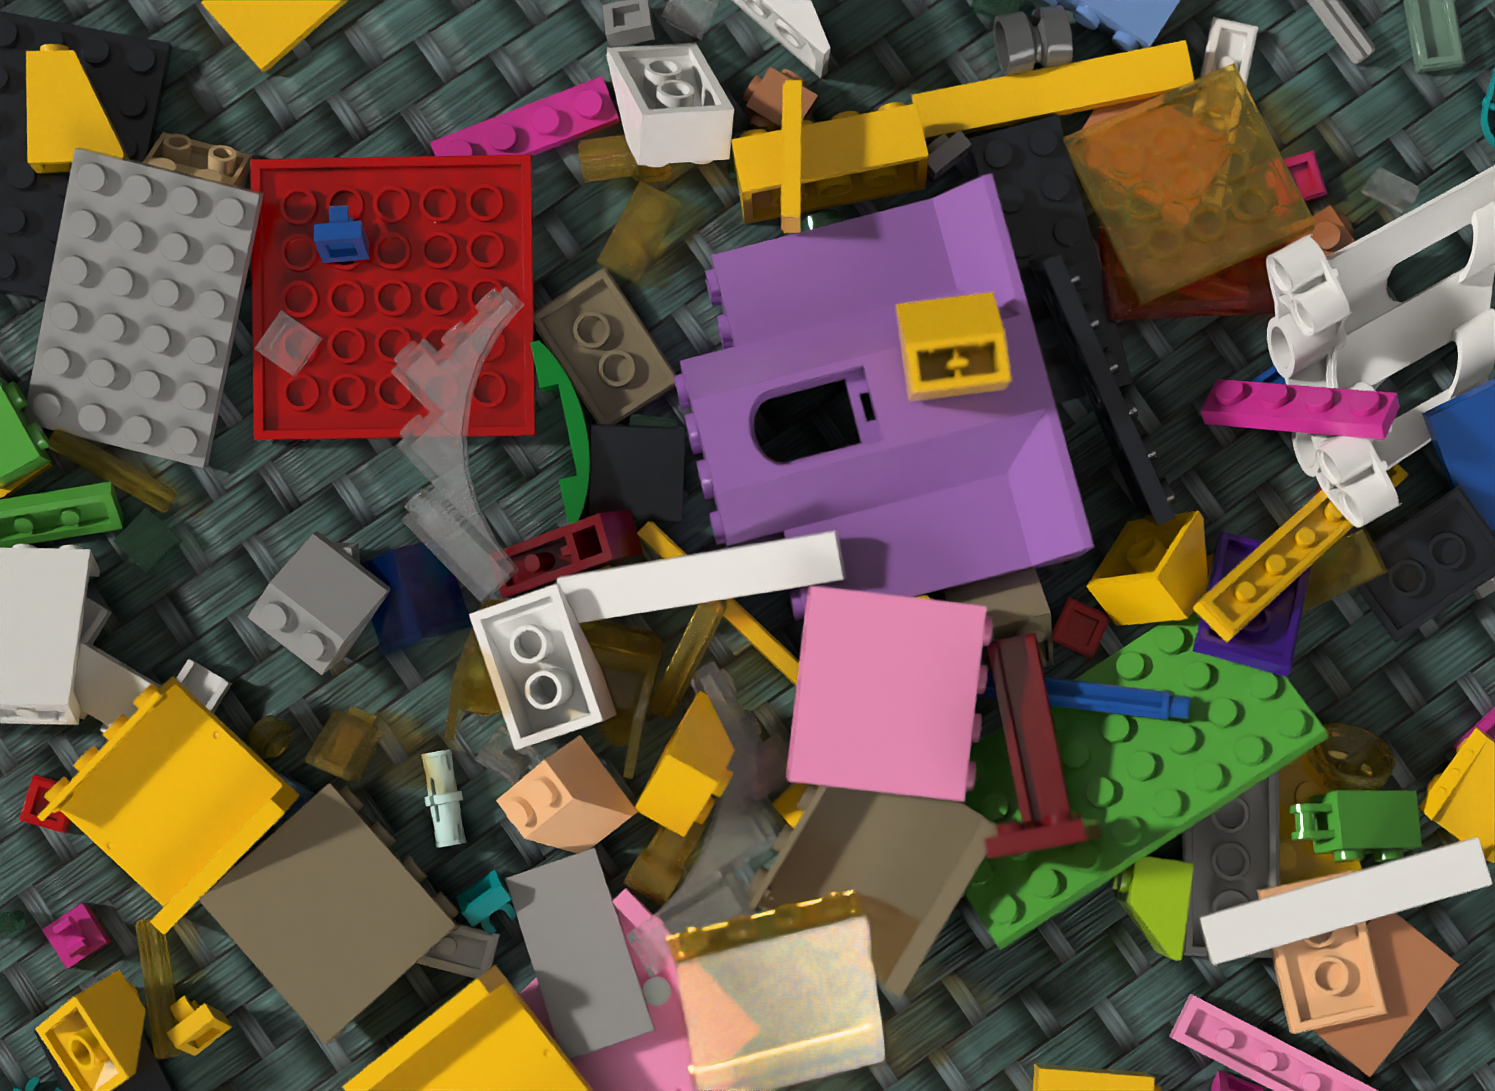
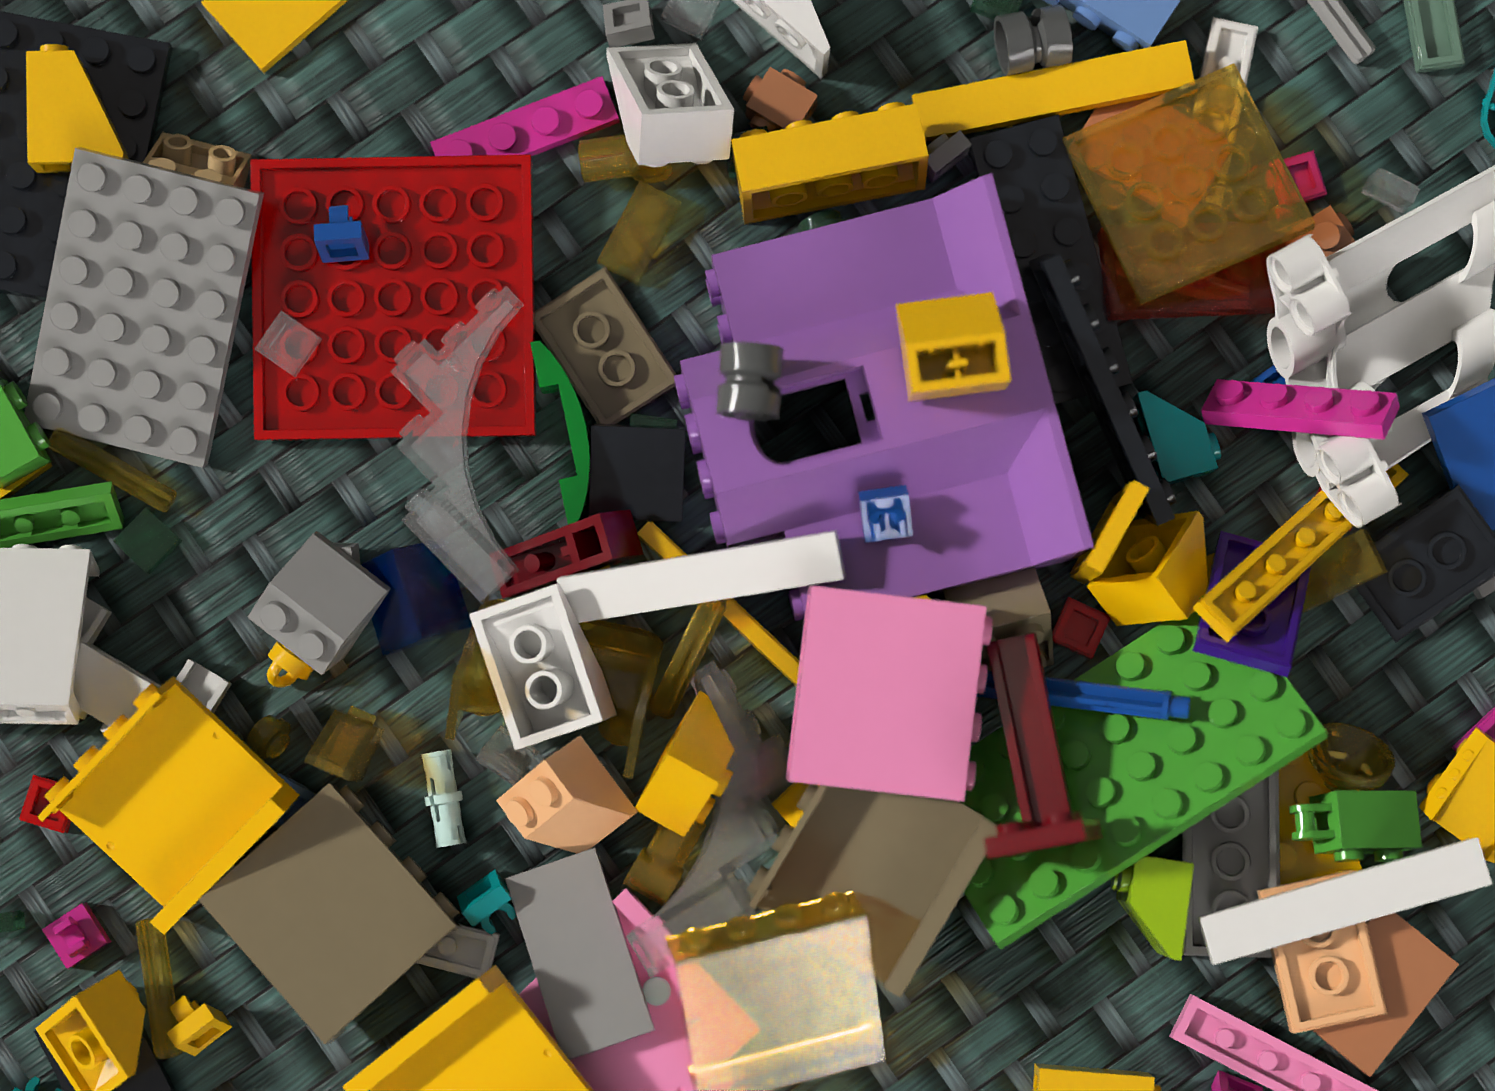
yellow tile [781,80,802,233] -> none
none -> yellow tile [267,641,314,687]
none -> dark grey wheel [716,342,784,420]
none -> blue tile [858,485,913,543]
none -> yellow tile [1070,480,1149,585]
none -> teal slope [1132,390,1221,485]

